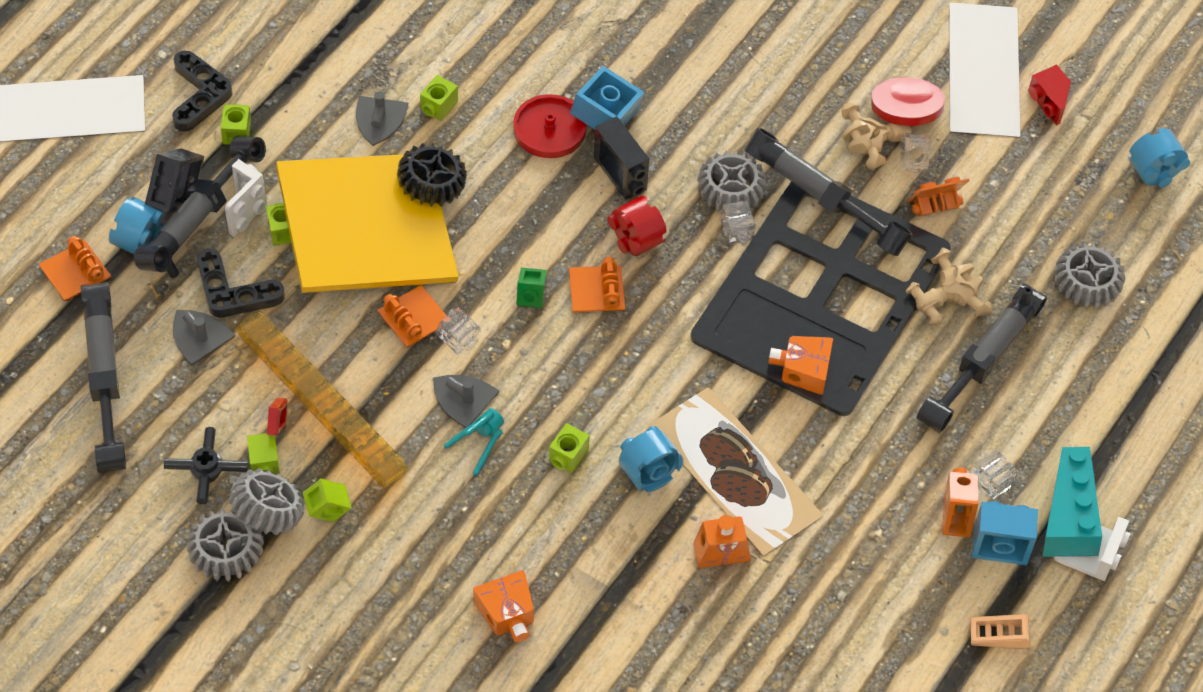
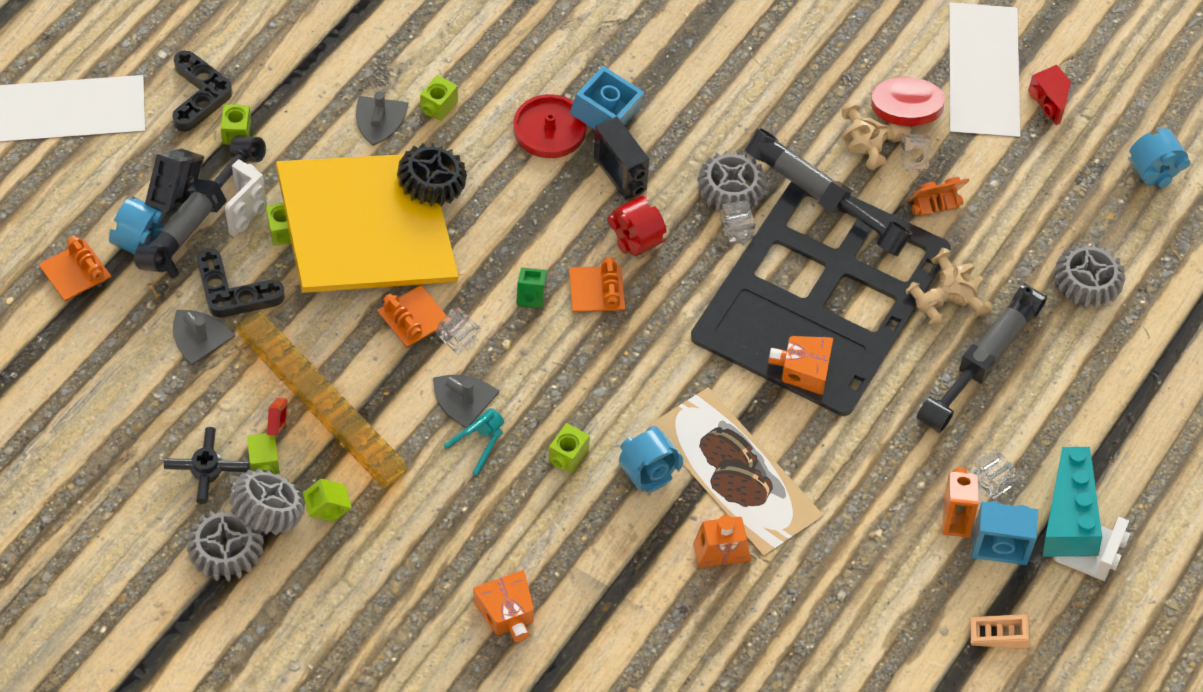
black piece [81,282,126,473] -> none

